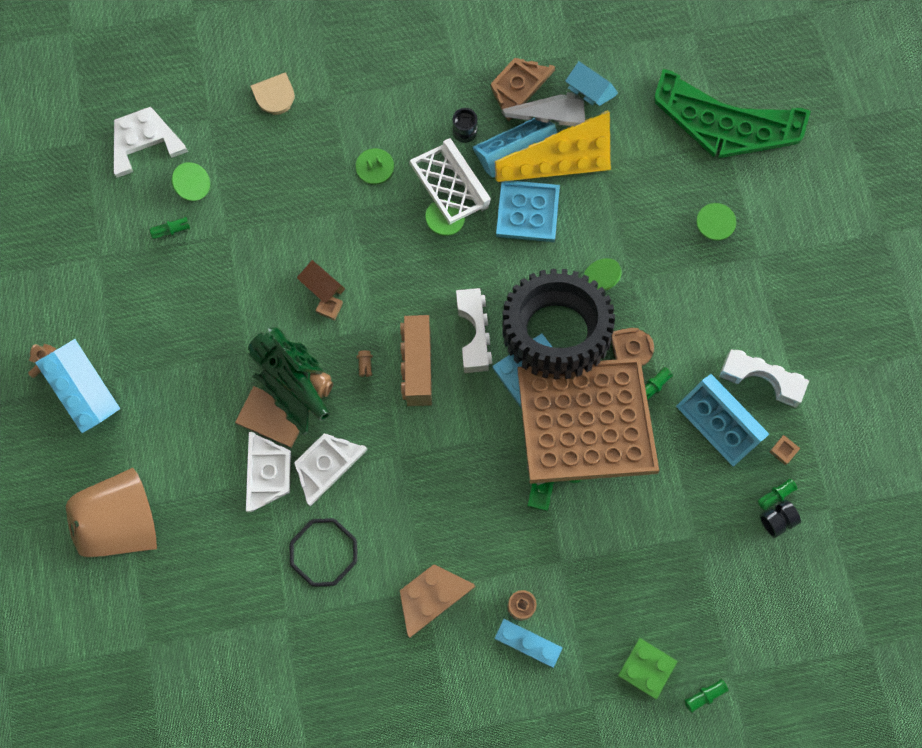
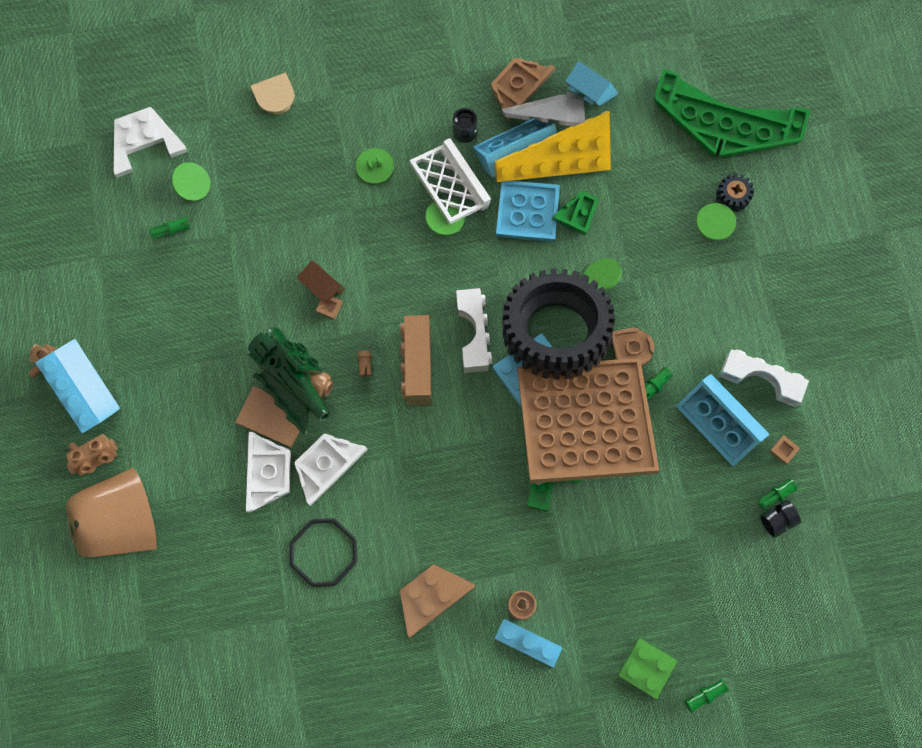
none -> medium nougat brick [66,434,118,476]
none -> green wing [551,191,599,235]
none -> black wheel [716,173,754,212]

